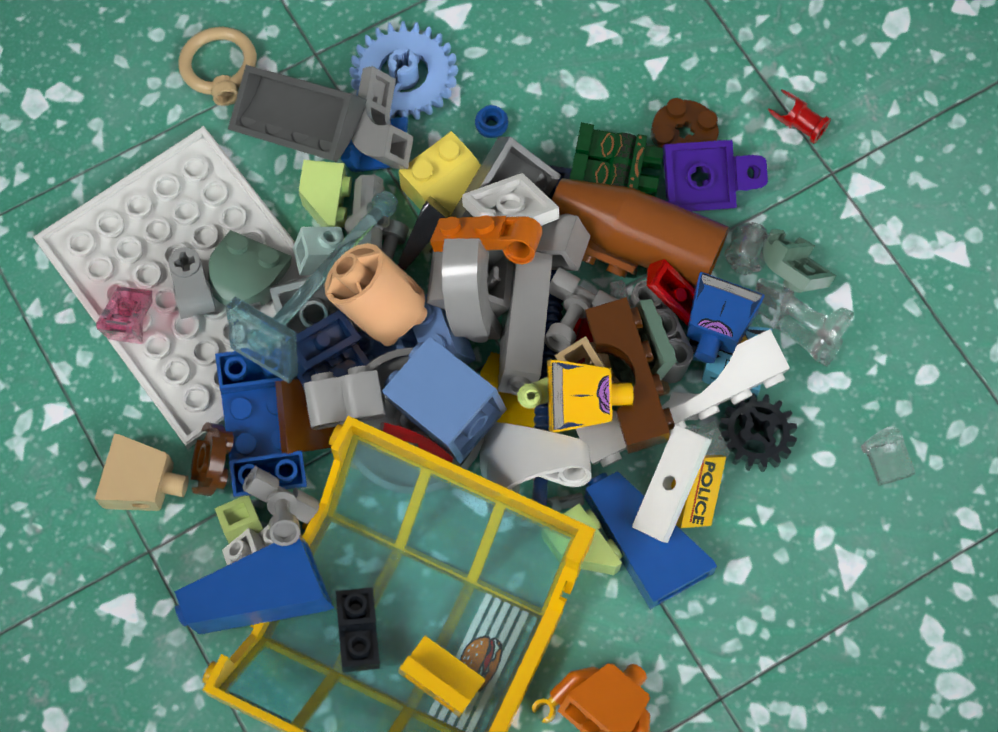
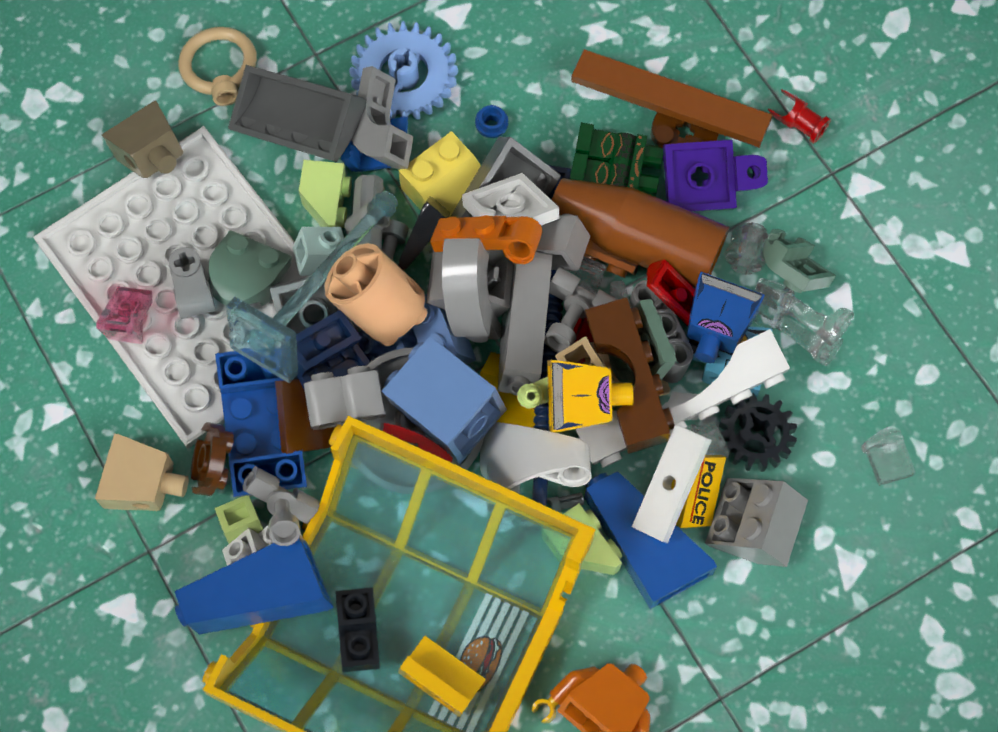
none -> dark tan torso [101,100,184,178]
none -> clear tile [567,256,607,295]
none -> dark orange tile [571,49,773,148]
none -> light grey slope [705,478,808,567]

